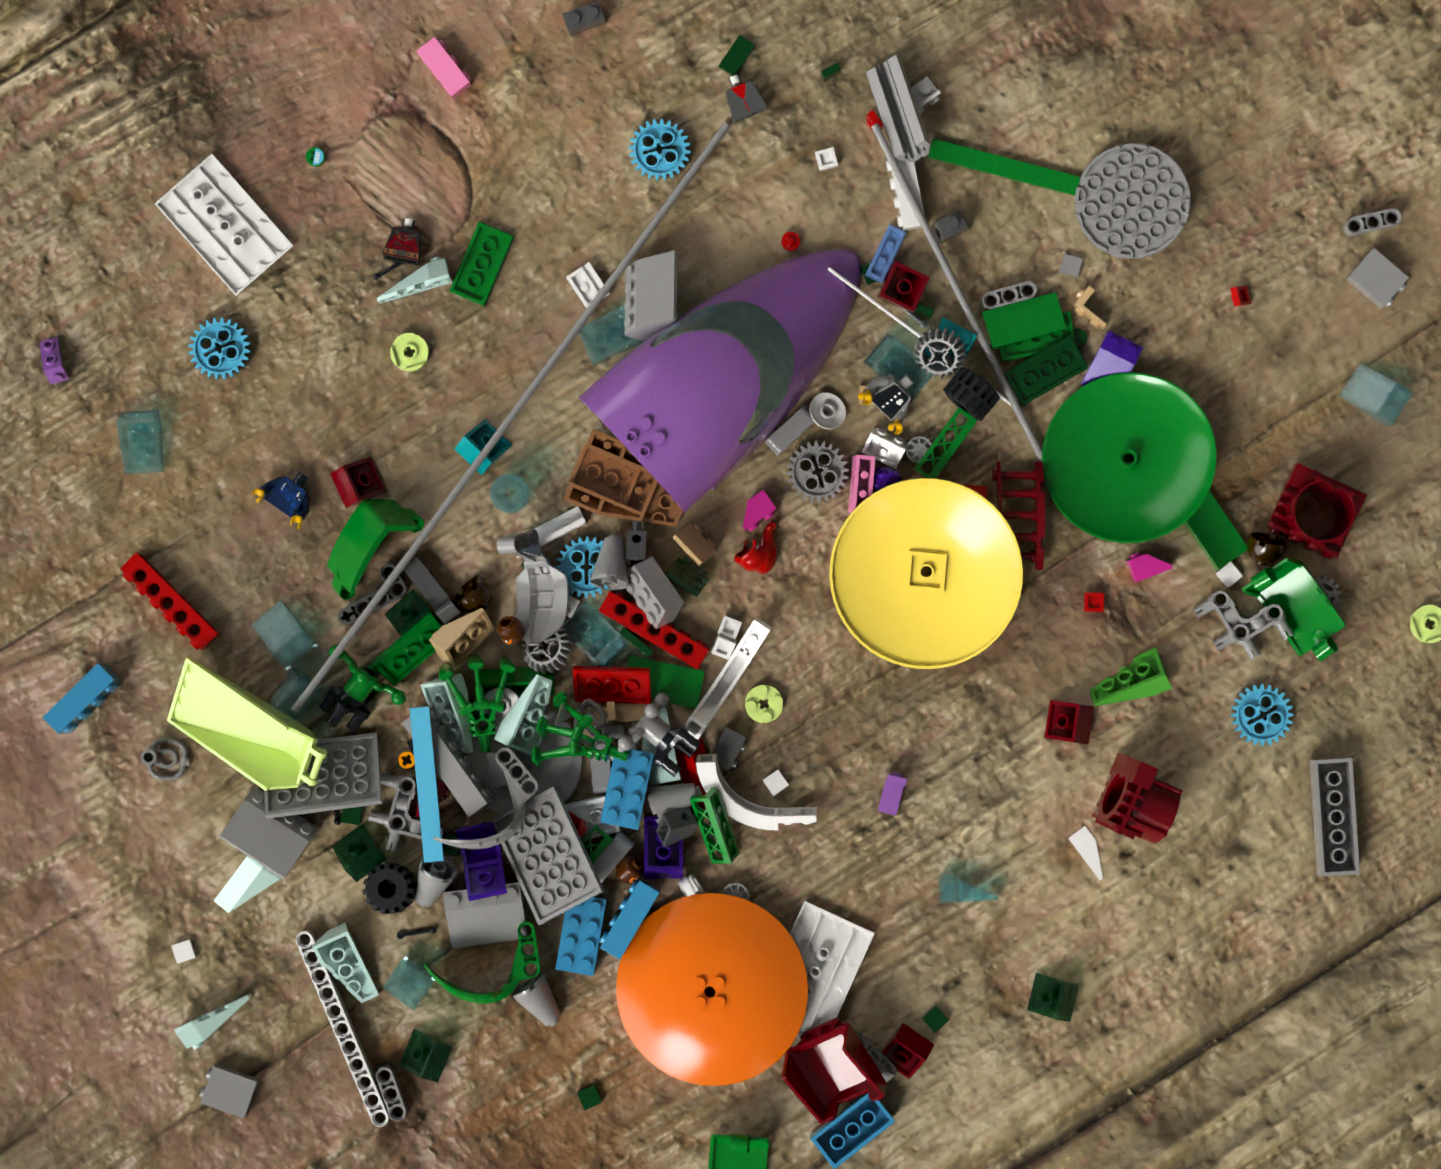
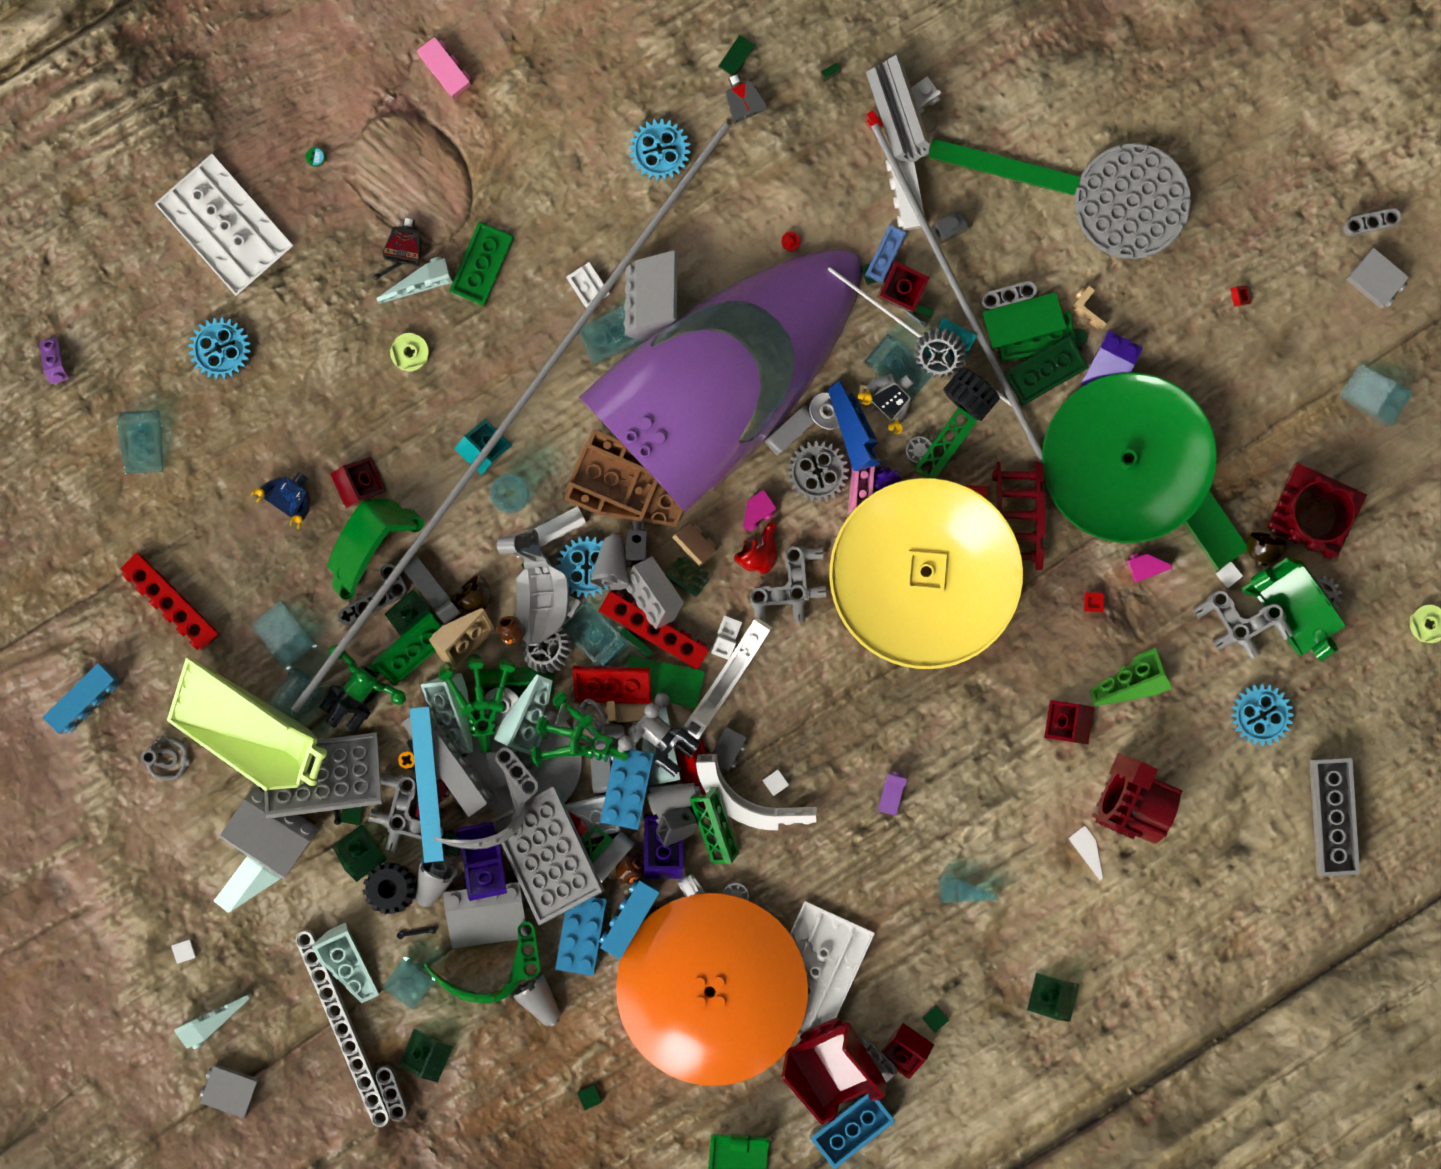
dark grey brick [562,1,606,36] -> none
yellowish green plate [745,685,783,723] -> none
white plate [815,147,838,171] -> none
white bracket [862,427,908,469] -> none
light grey tile [1059,254,1083,278] -> none
none -> light grey pin [750,546,826,624]
none -> blue wedge [828,381,881,471]

